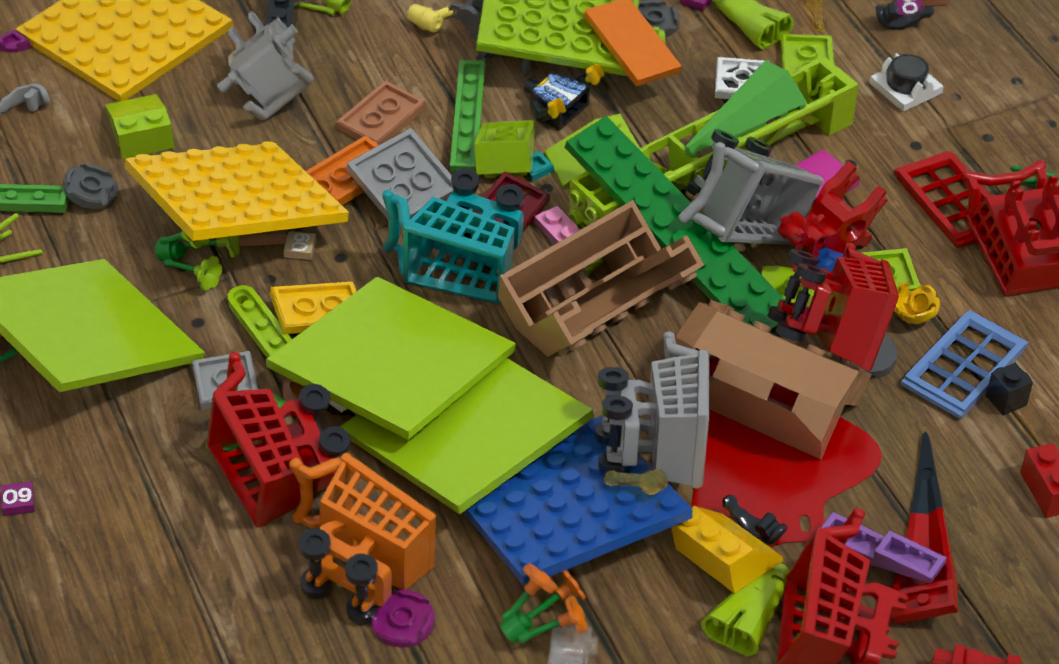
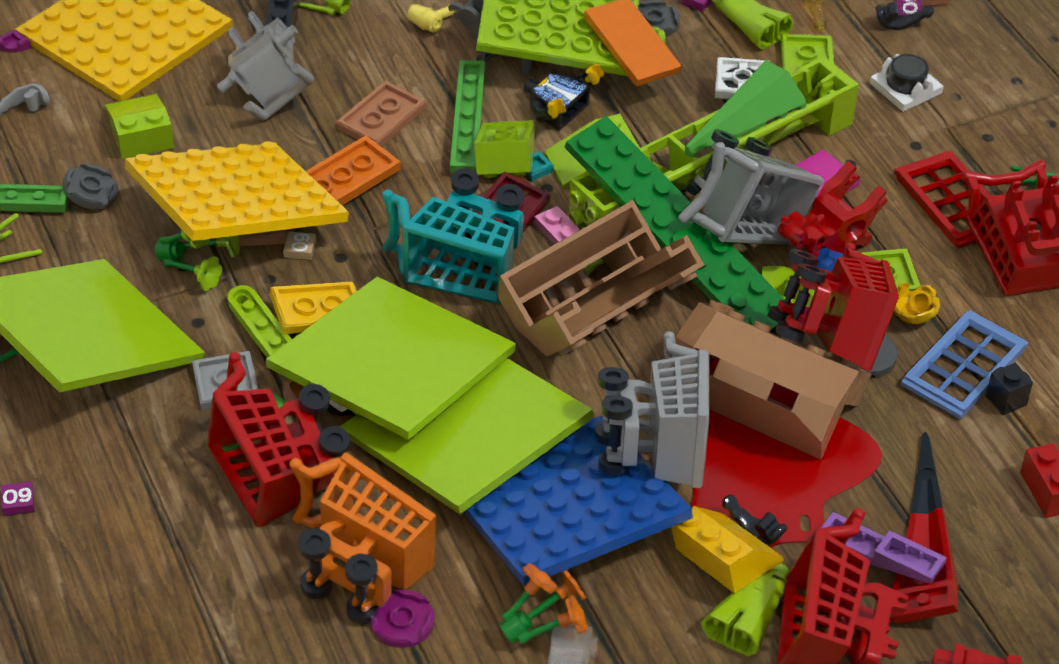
light grey plate [346,128,453,219] -> none
clear yellow piece [604,469,668,495] -> none

